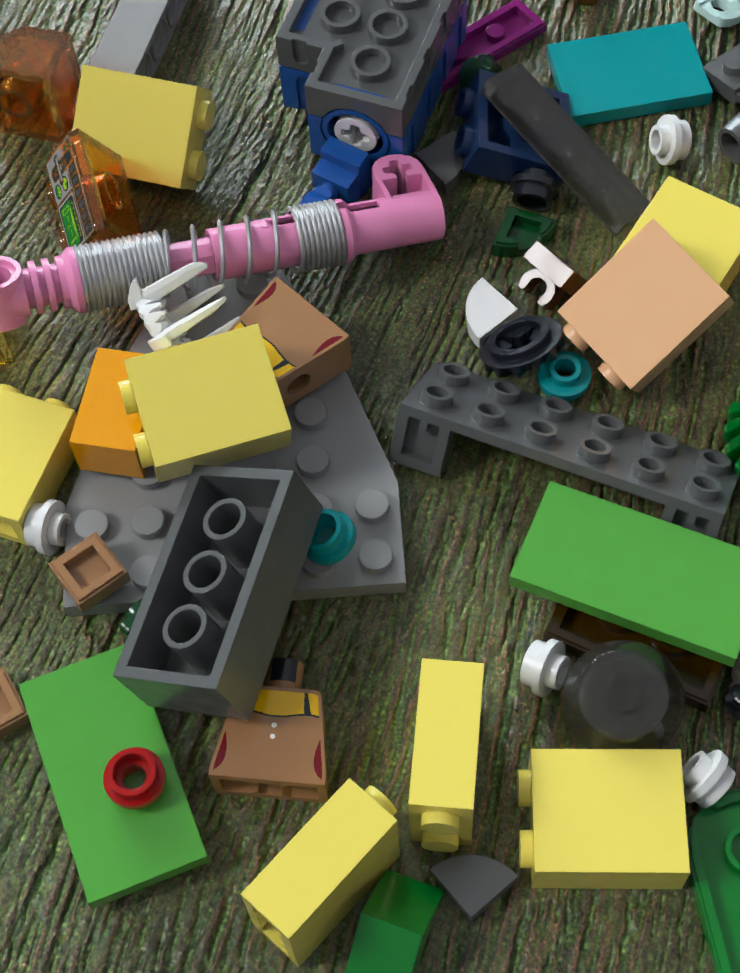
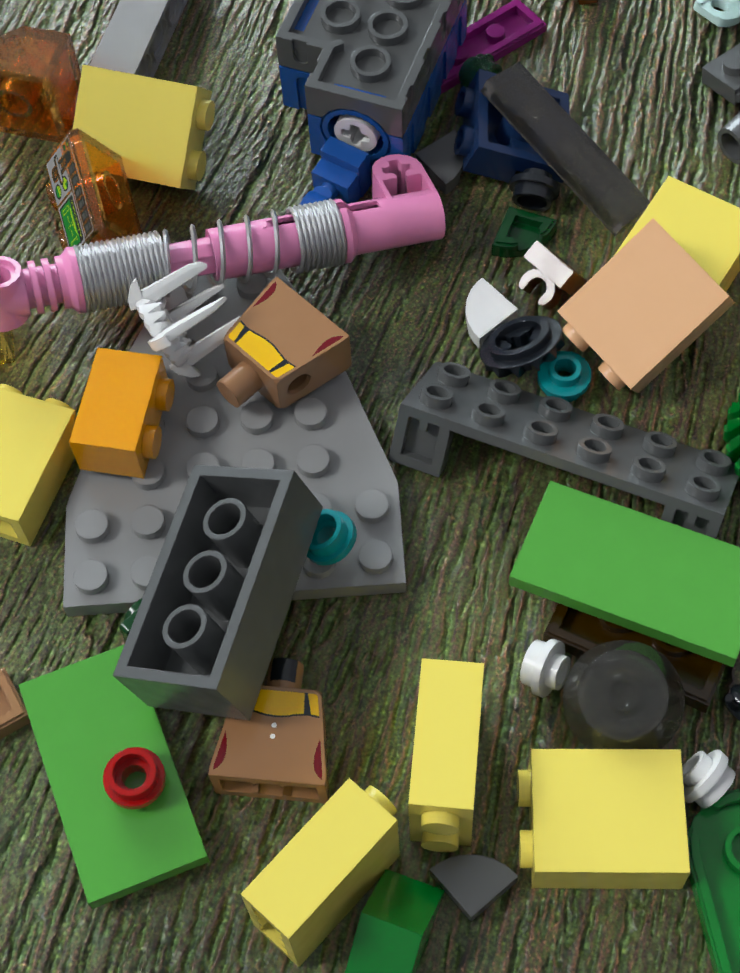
white plate [24,499,72,556] -> none
medium nougat tile [48,532,131,613] -> none
light yellow brick [118,323,292,483] -> none
teal tile [546,21,713,128] -> none
white plate [649,114,692,165] -> none

